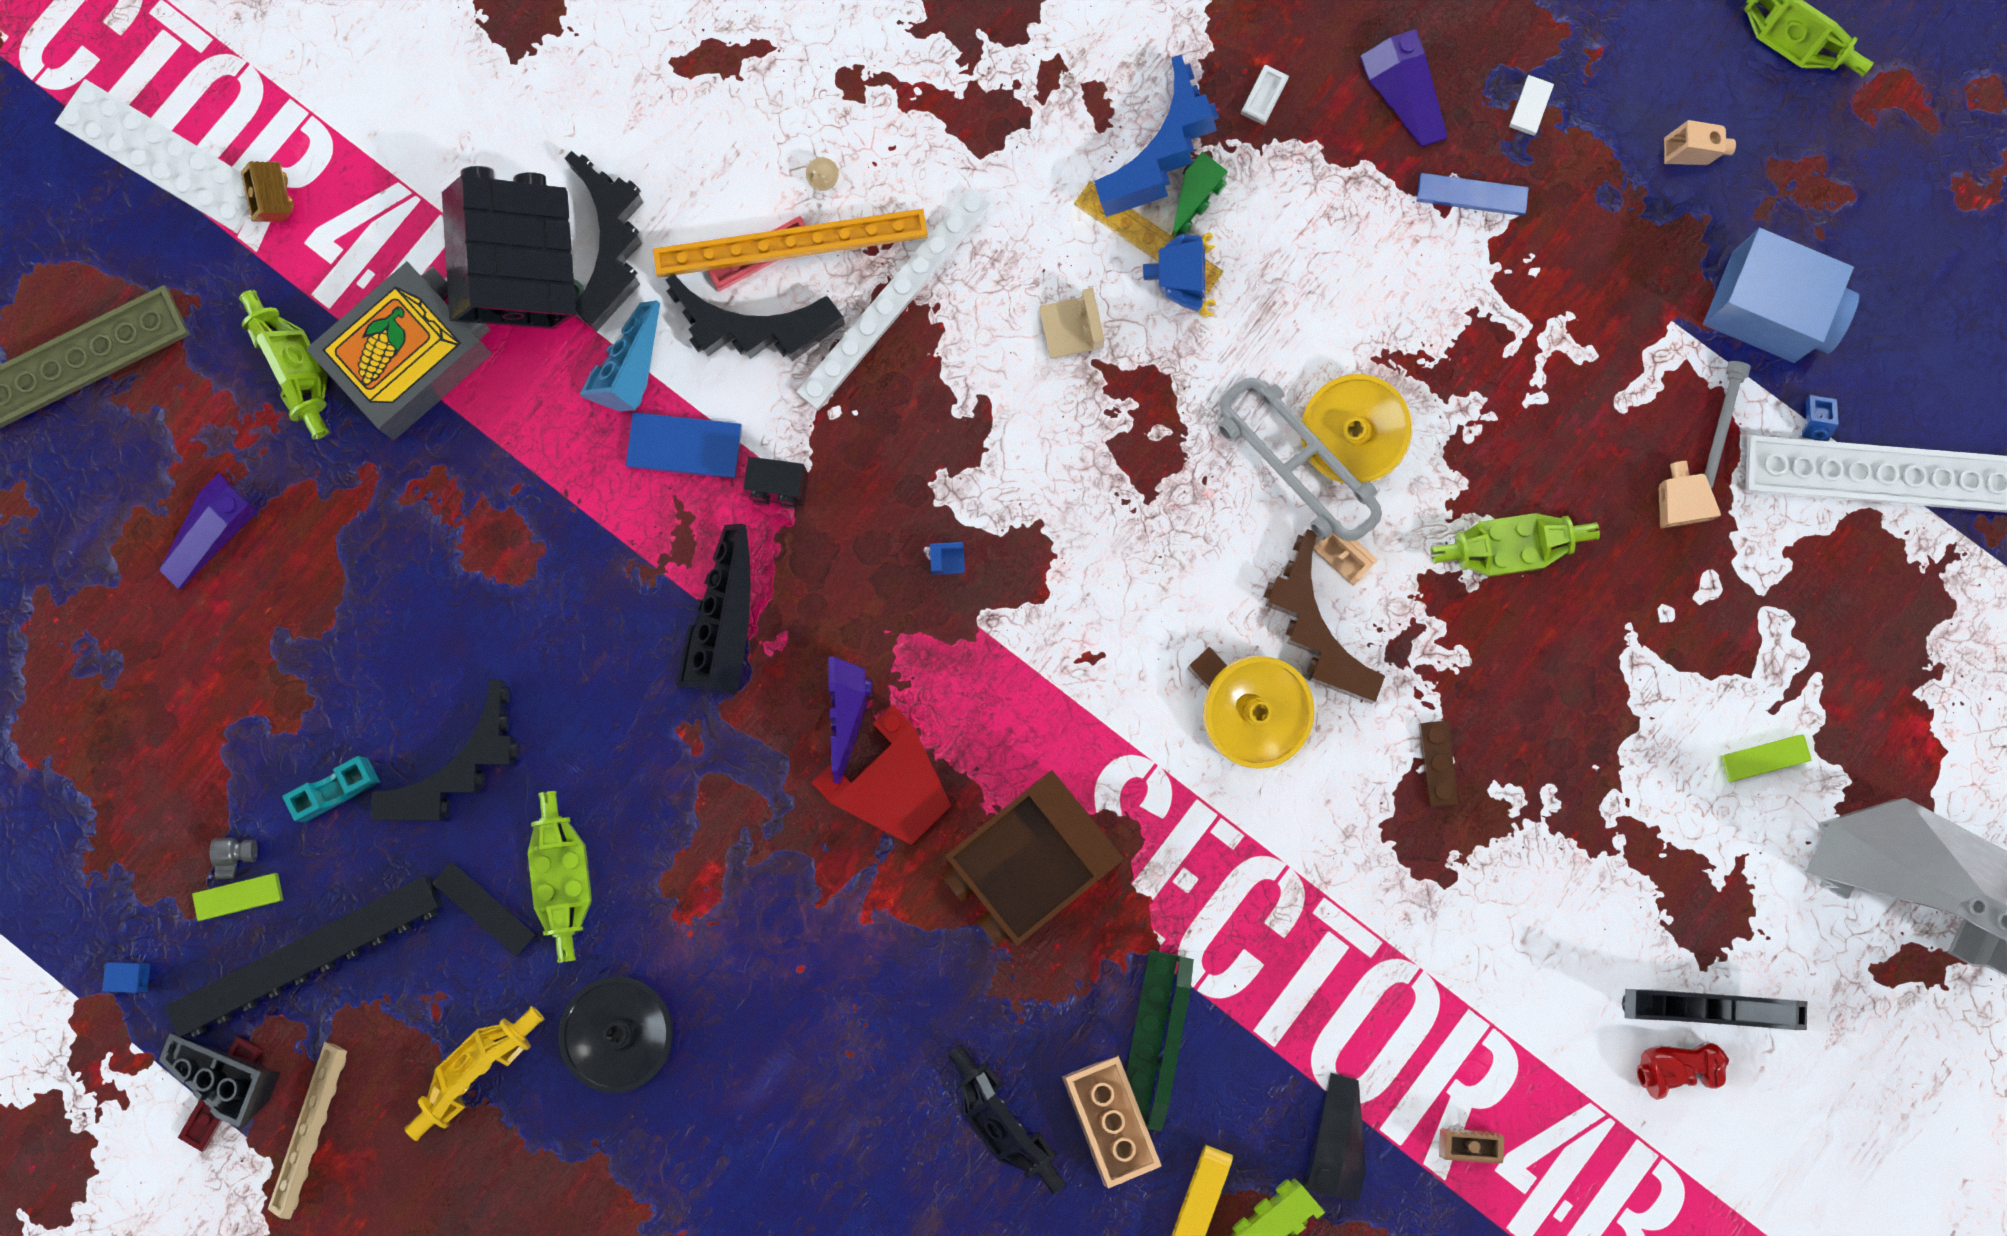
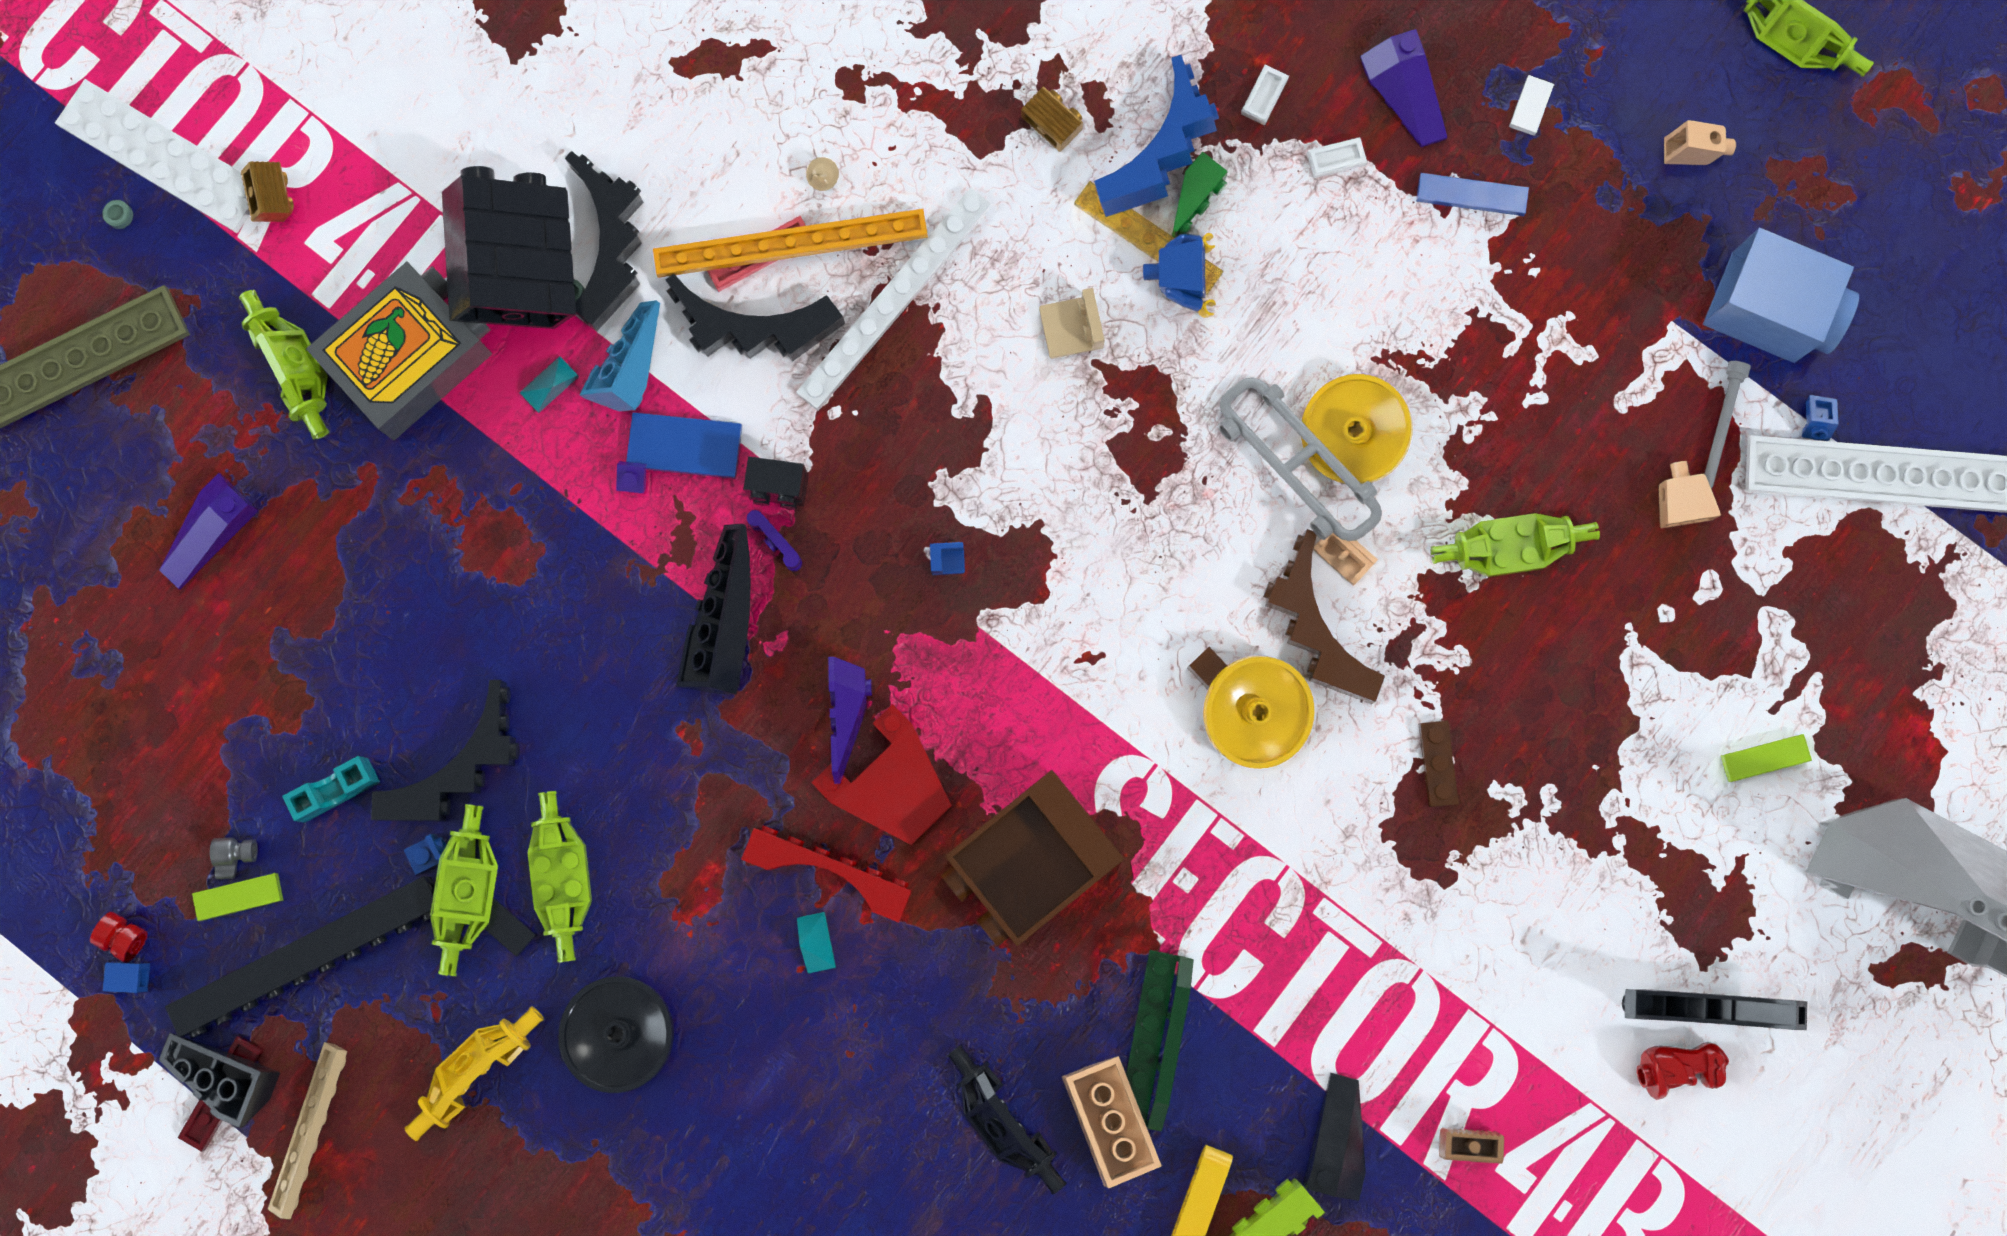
none -> red wheel [90,911,148,963]
none -> sand green tile [103,200,133,229]
none -> blue bracket [404,834,447,875]
none -> lime plate [430,804,498,976]
none -> teal slope [519,356,579,413]
none -> dark purple plate [616,461,647,493]
none -> red arch [741,825,913,923]
none -> dark purple plate [747,510,802,572]
none -> teal slope [797,912,836,973]
none -> pearl gold brick [1021,86,1083,152]
none -> white tile [1307,137,1367,178]

